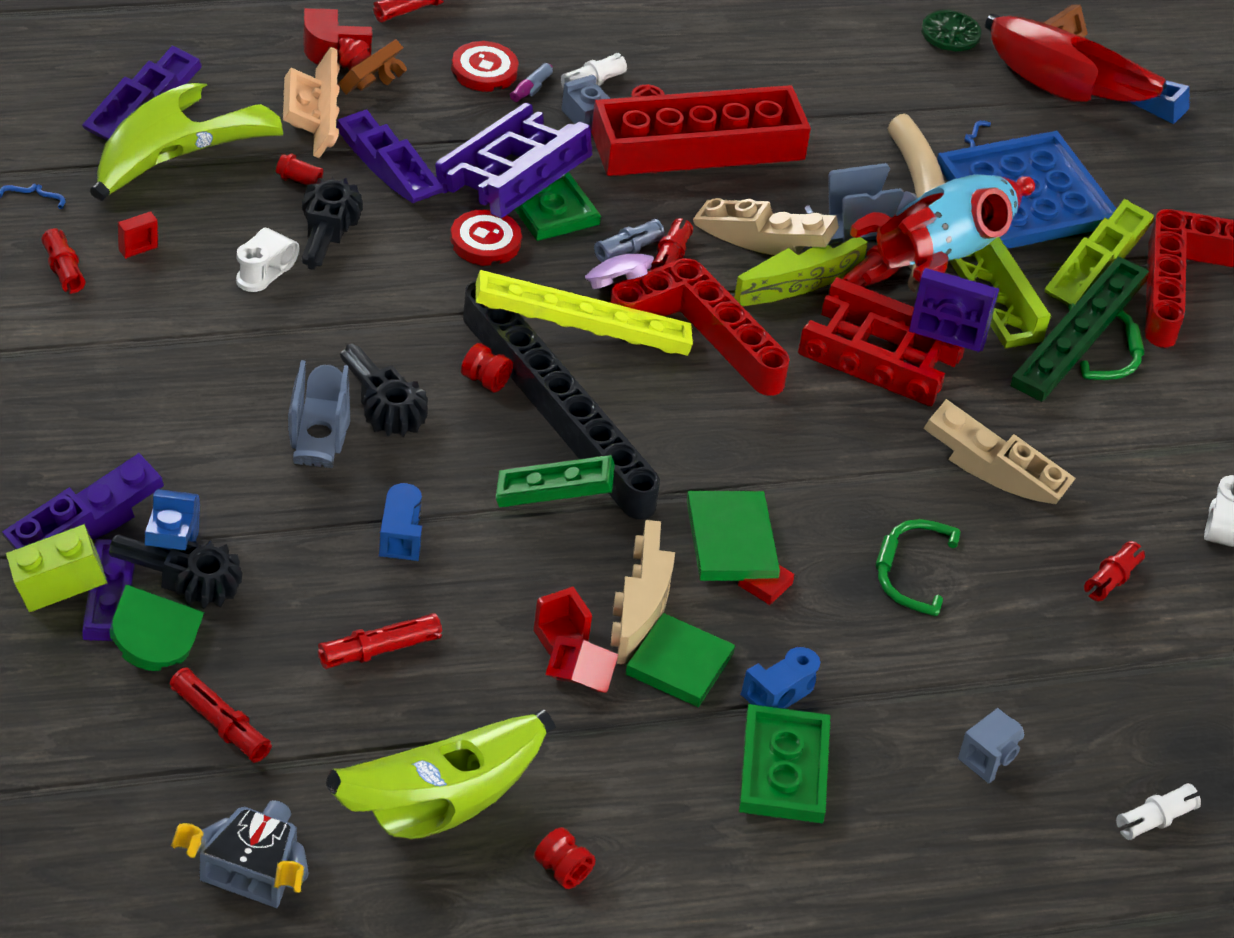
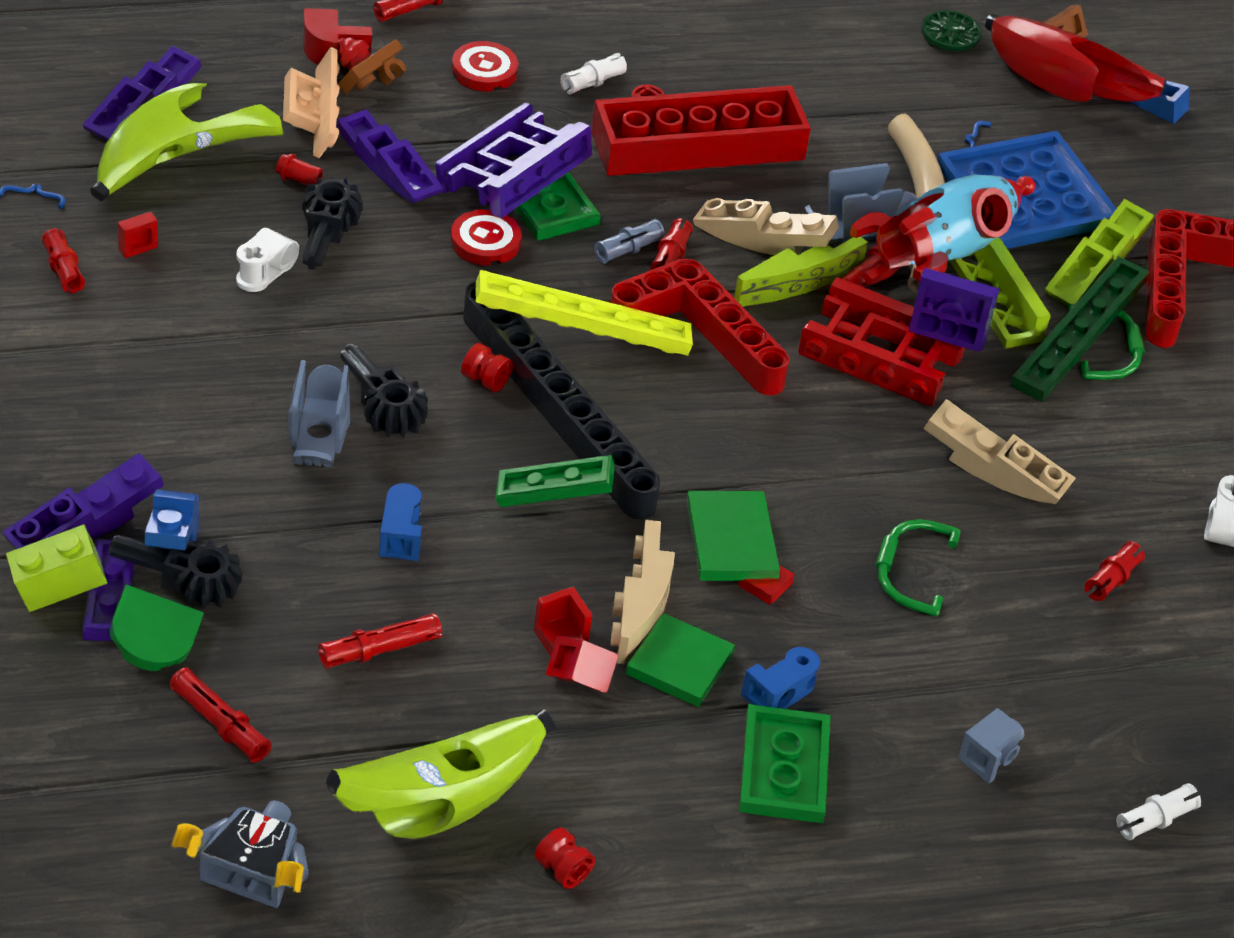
piece [510,63,553,102] -> none
sand blue brick [562,74,610,130] -> none
lavender dish [585,254,654,289] -> none

